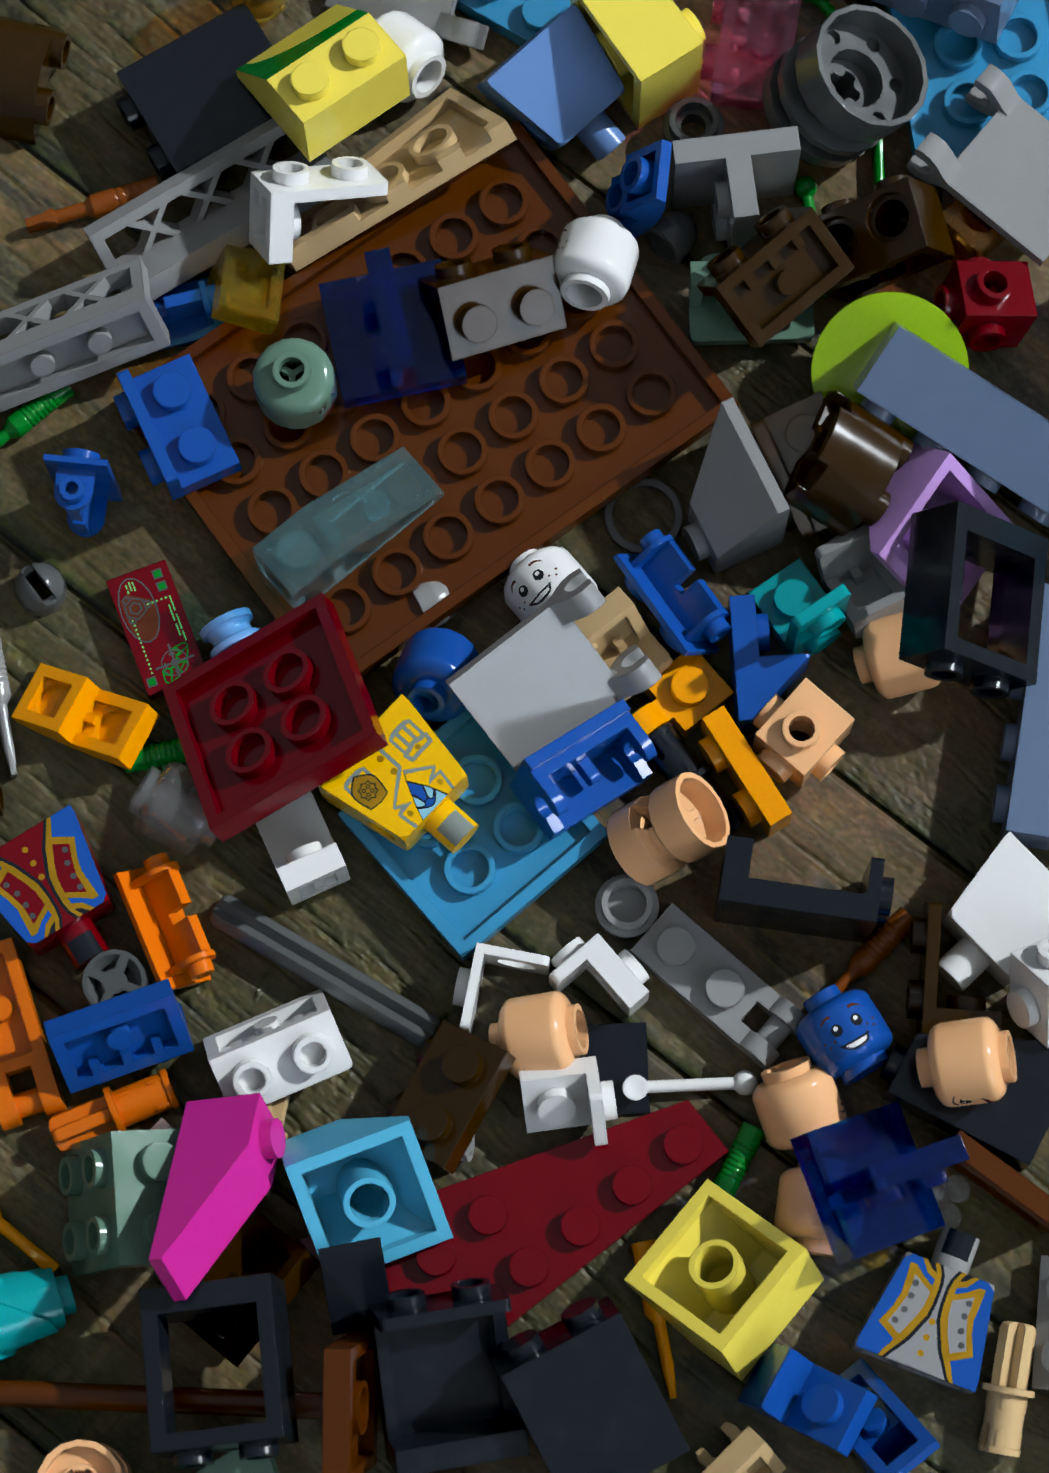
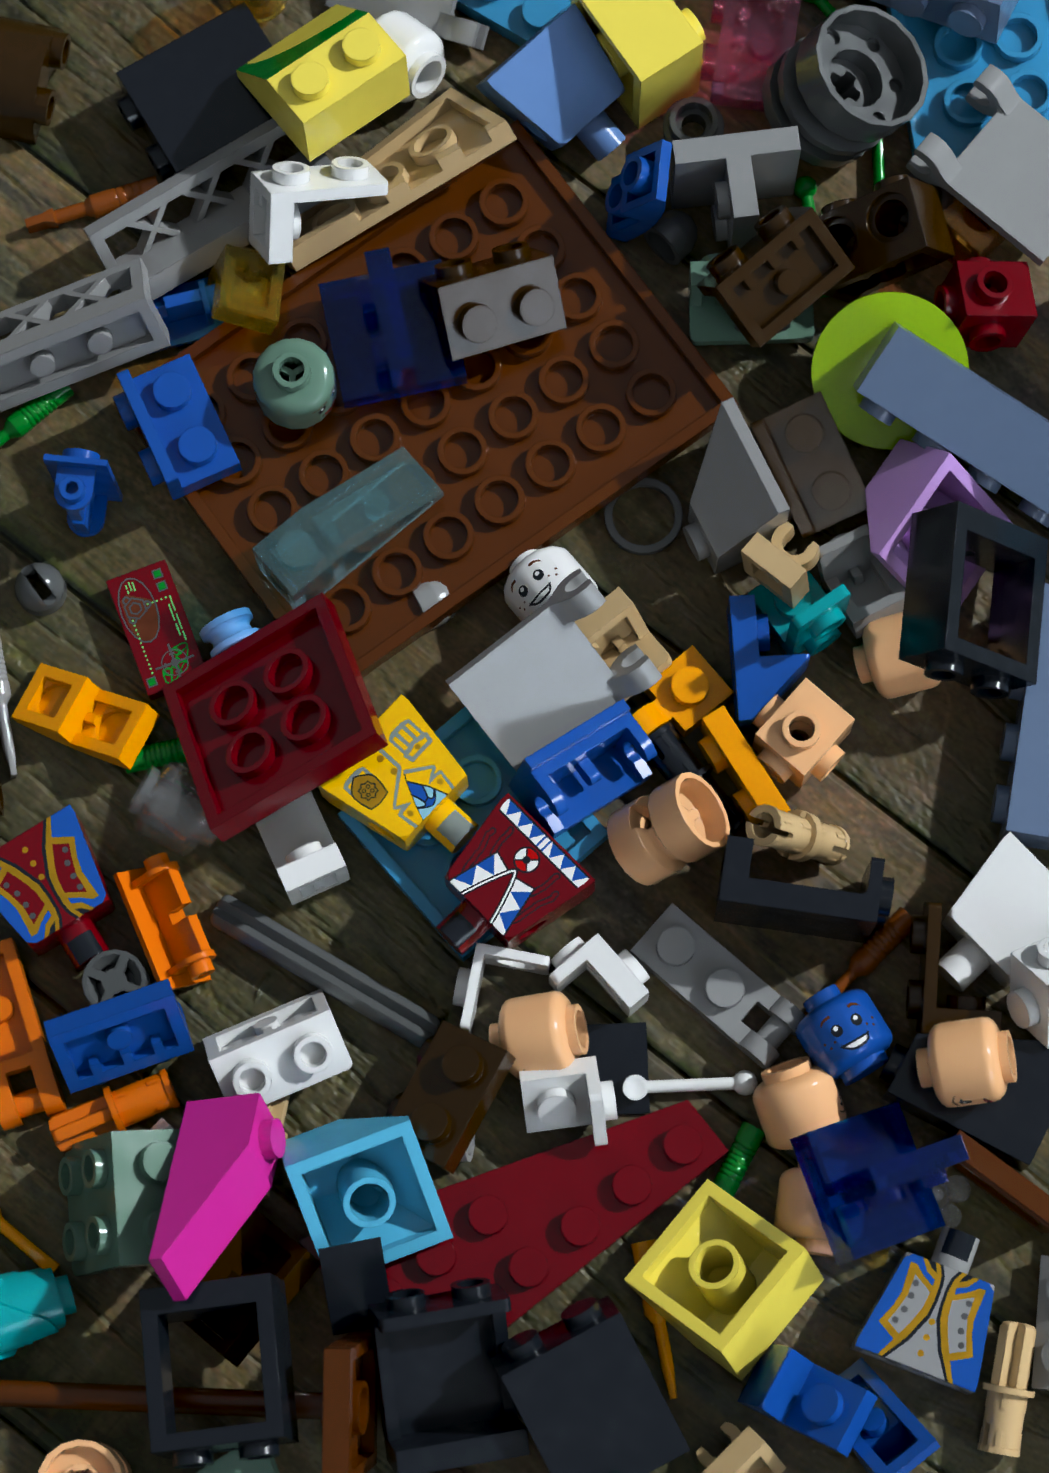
blue head [392,627,479,722] -> none
white head [553,214,639,311] -> none
light grey plate [595,874,659,939] -> none
blue hinge [613,529,731,656] -> none
dark brown cylinder [783,390,914,536] -> none
none -> torso [435,793,595,955]
none -> tan tile [741,522,820,609]
none -> tan pin [745,804,850,866]

